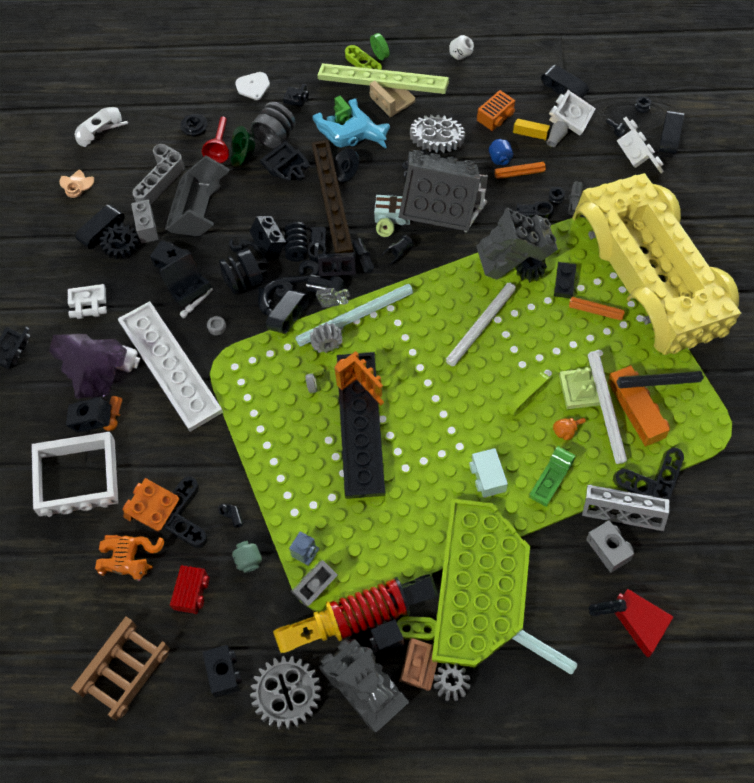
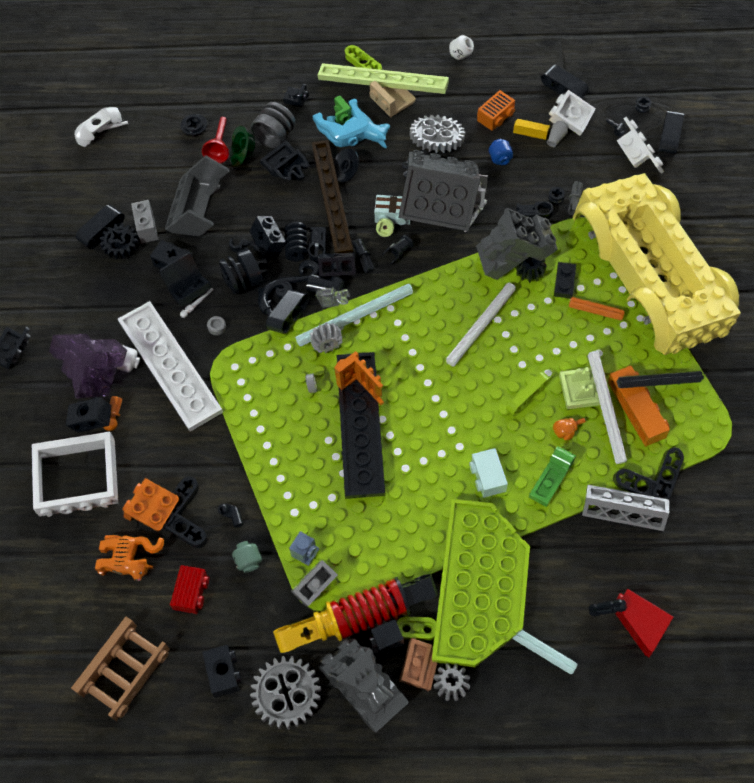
light nougat plate [60,170,94,198] -> none
white plate [68,284,107,319] -> none
light grey beam [133,144,184,205] -> none
white piece [236,72,270,100] -> none
bright green piece [370,33,389,61] -> none
orange axle [495,162,546,179] -> none
light grey brick [586,521,634,573] -> none

